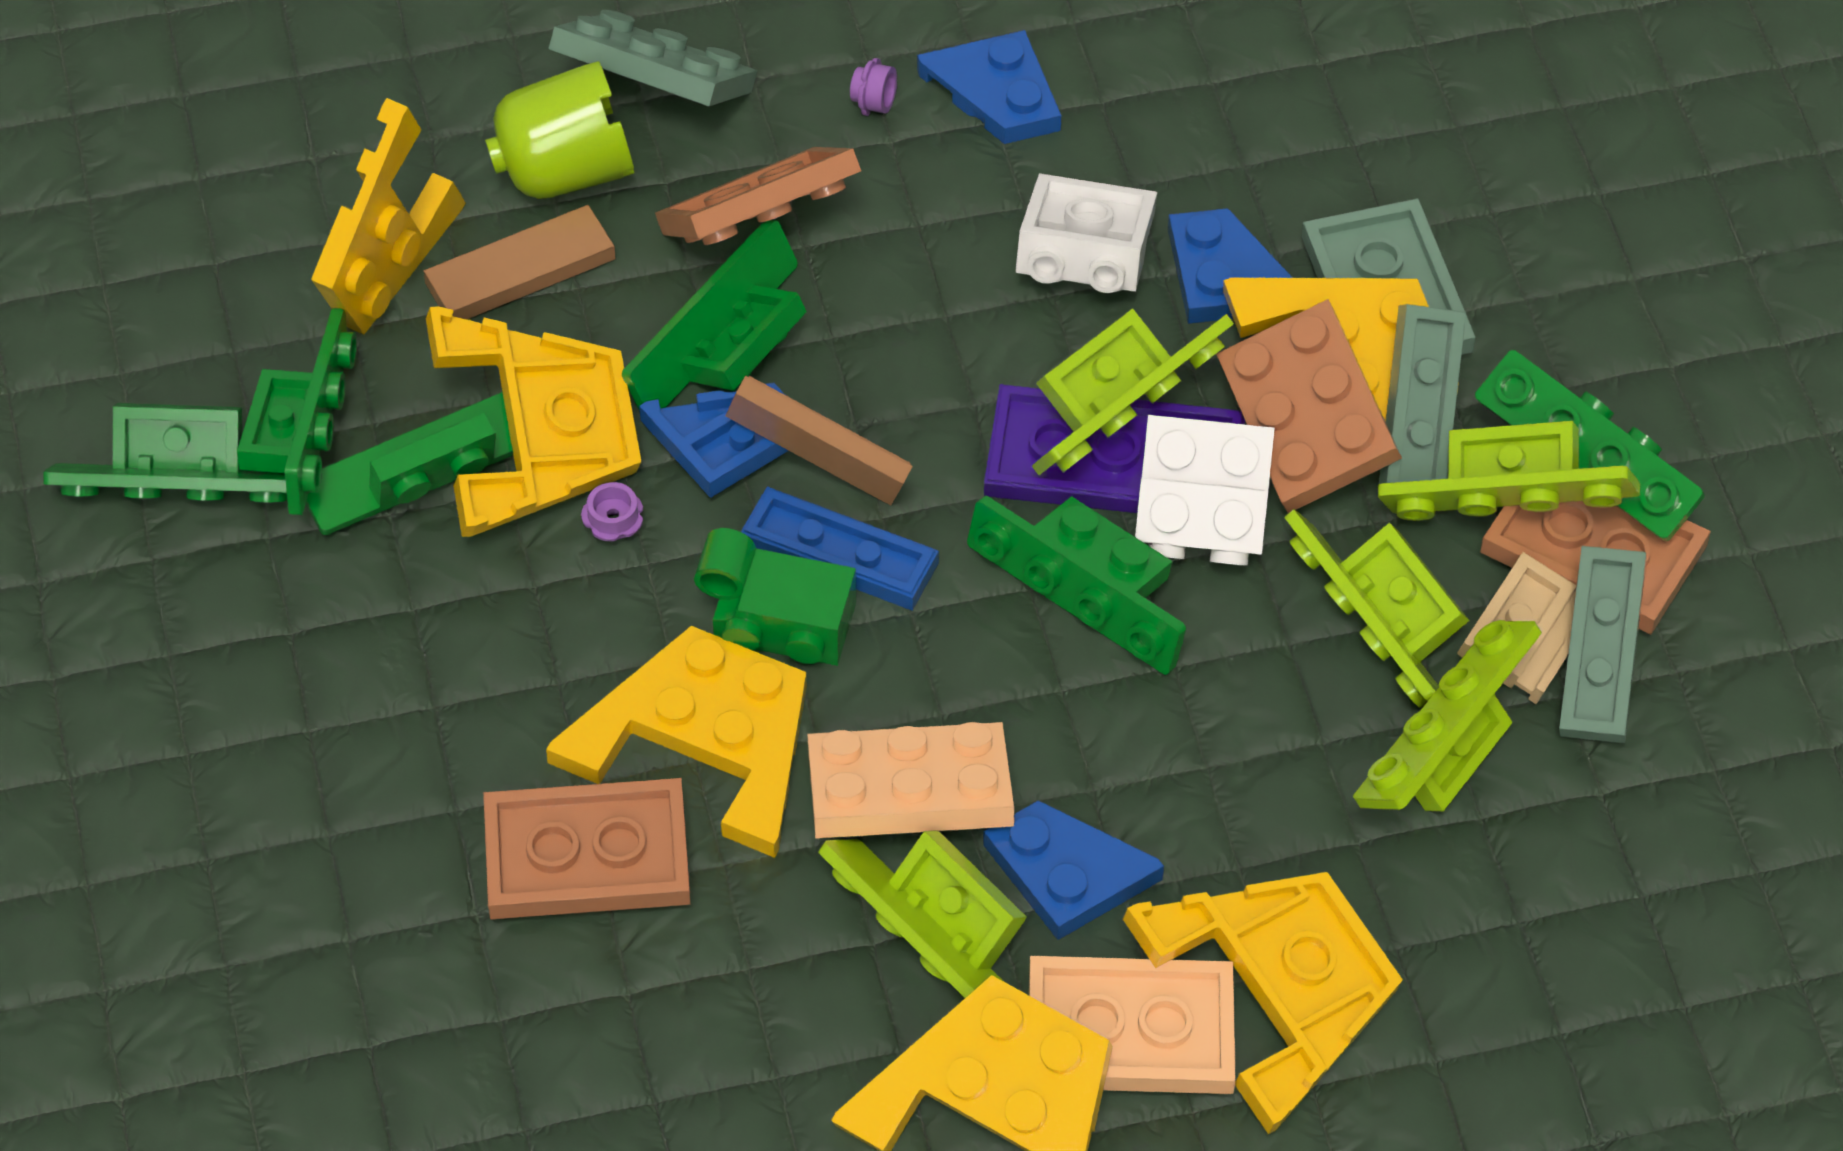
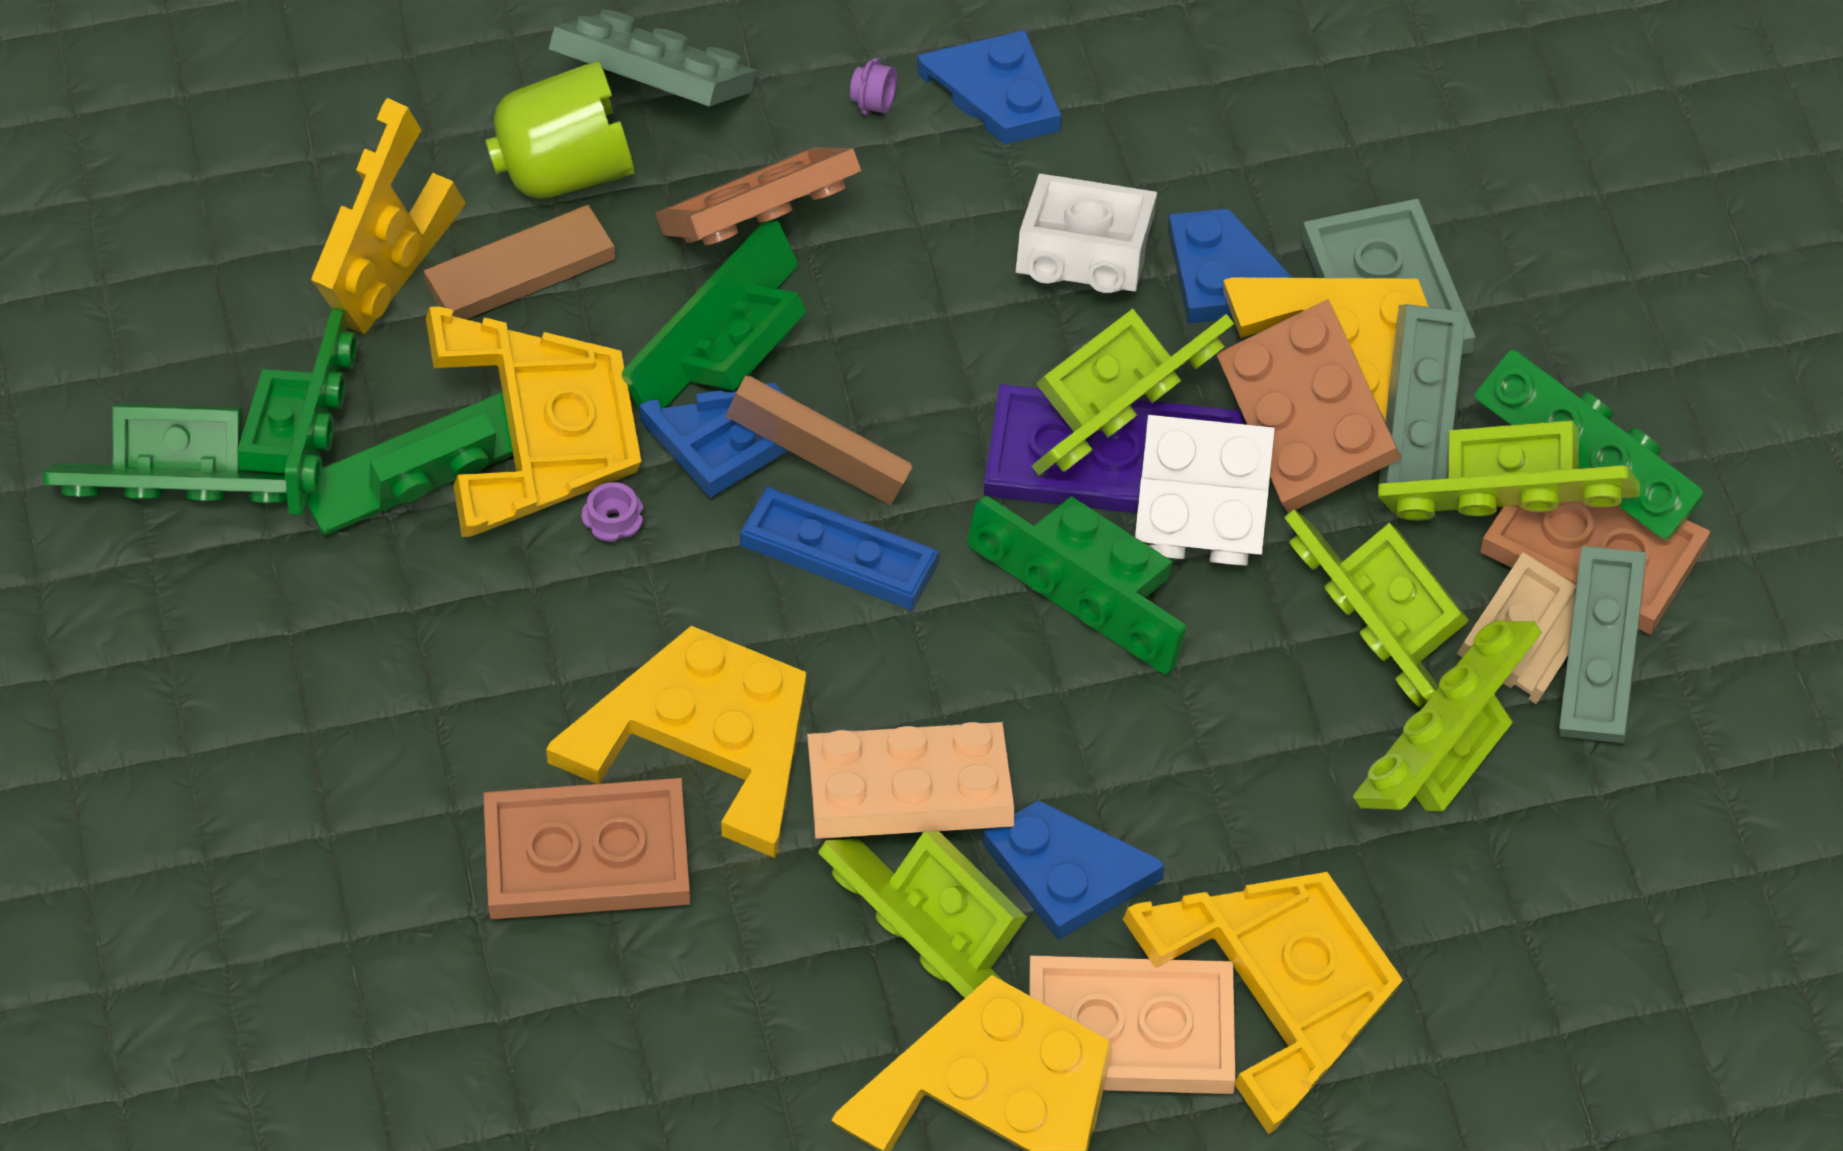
green hinge [694,528,856,666] -> none

